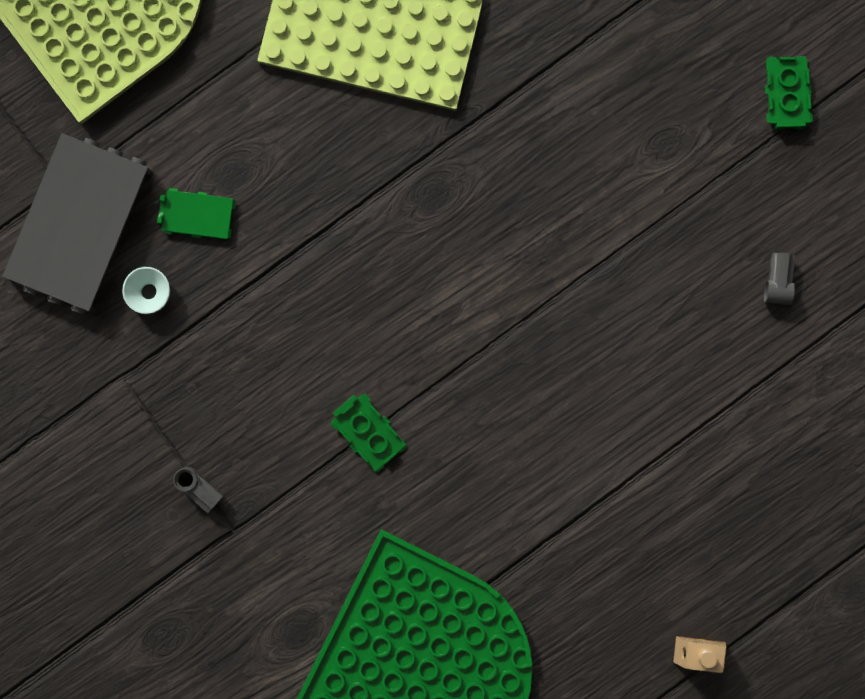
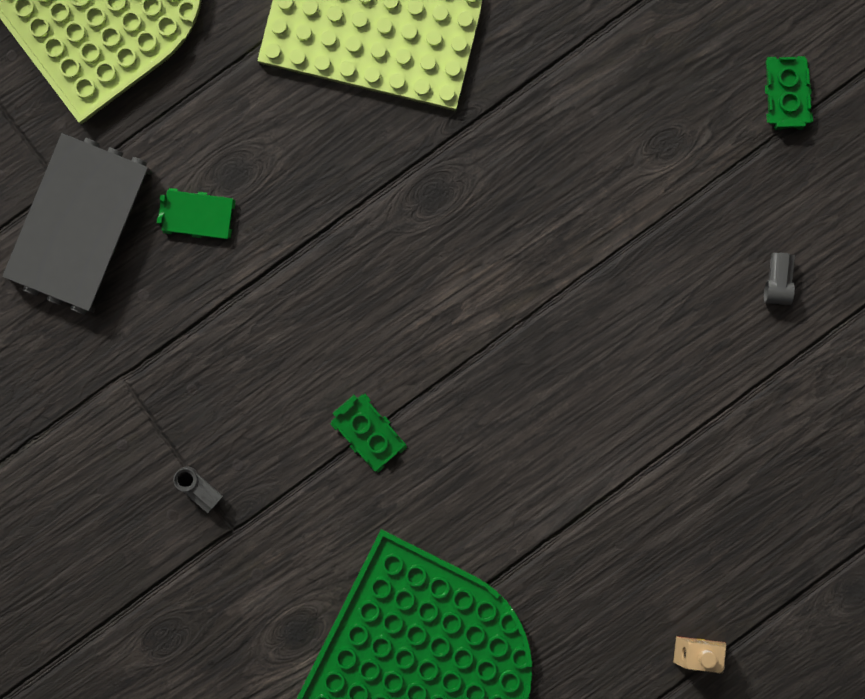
light aqua piece [122,267,170,314] -> none

